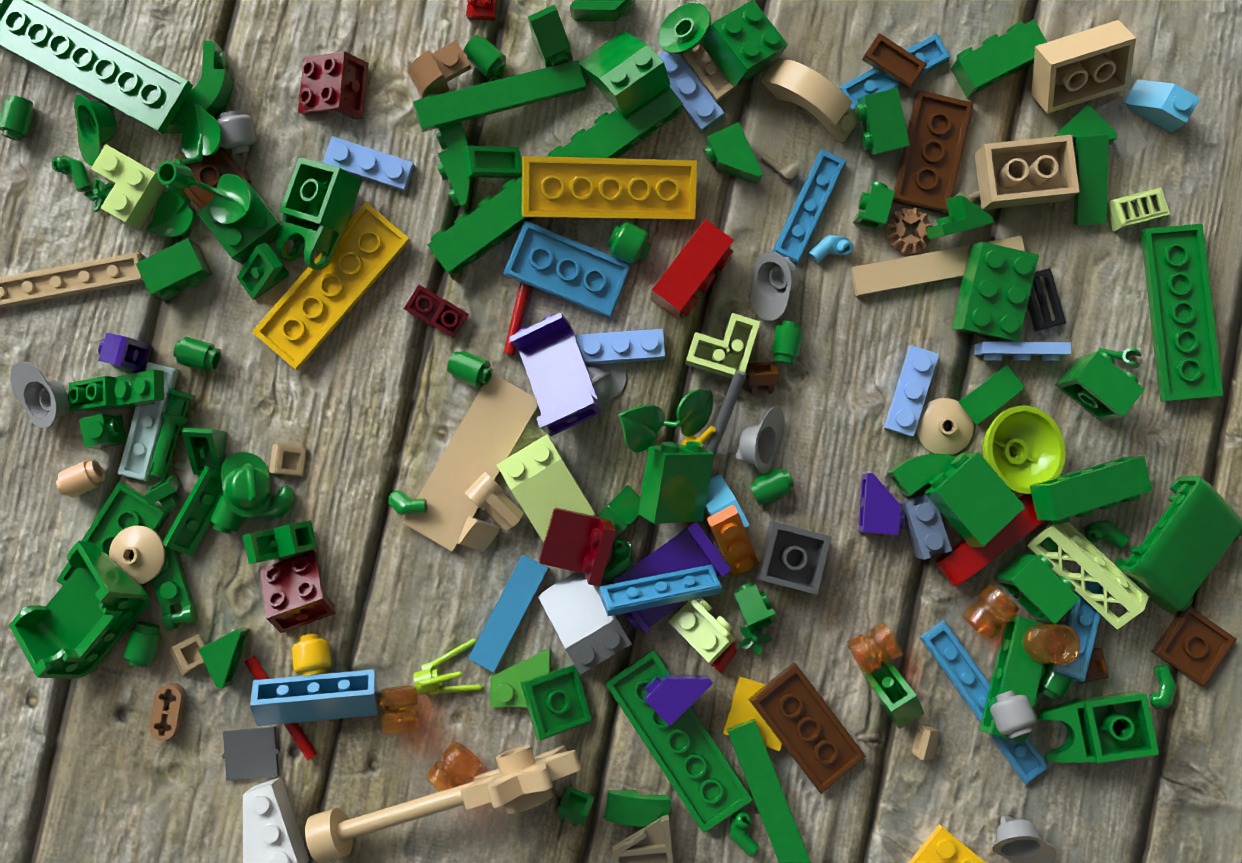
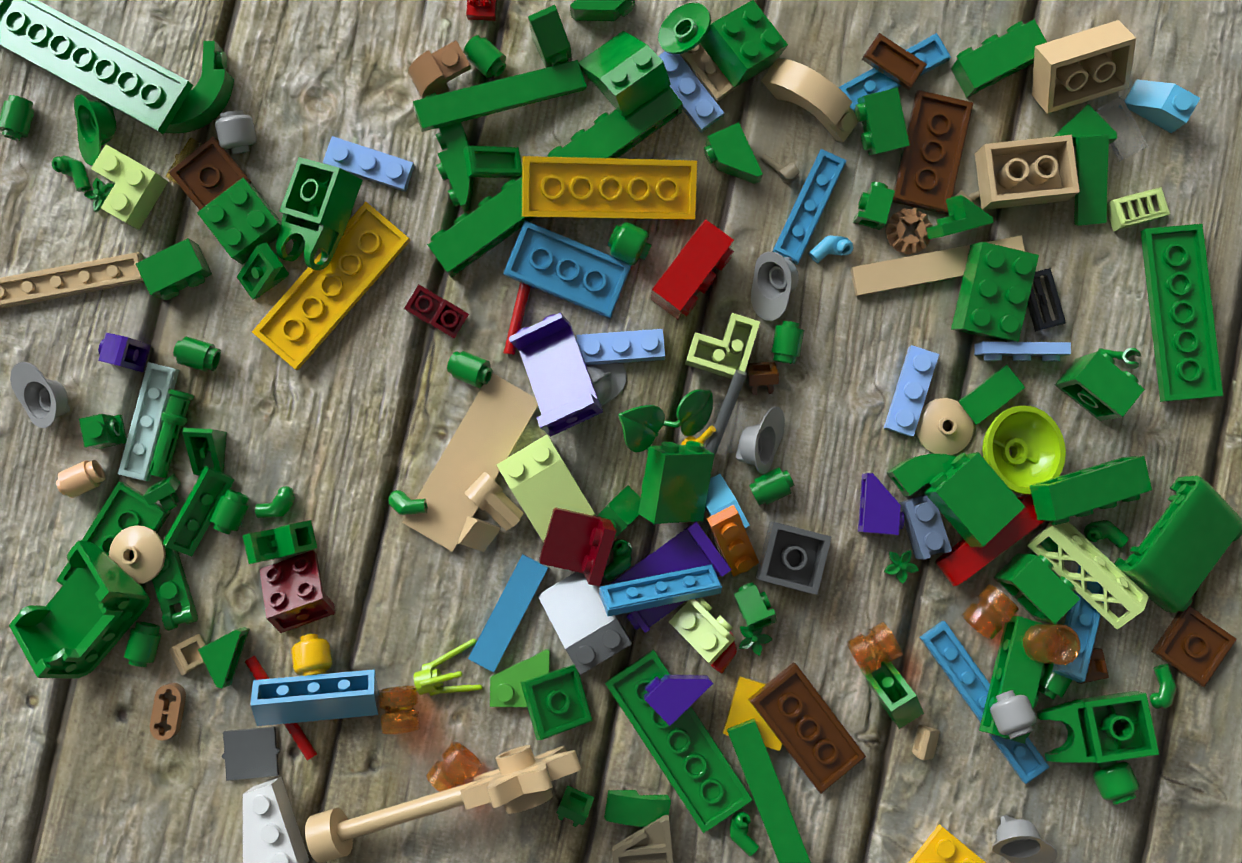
green slope [68,370,164,412] -> none
green plant [147,104,252,237] -> none
green piece [221,452,272,518] -> none
tan slope [269,444,307,477] -> none
dark red bracket [298,51,369,120] -> none
none -> green plant [884,550,919,584]
none -> green head [1093,761,1140,805]

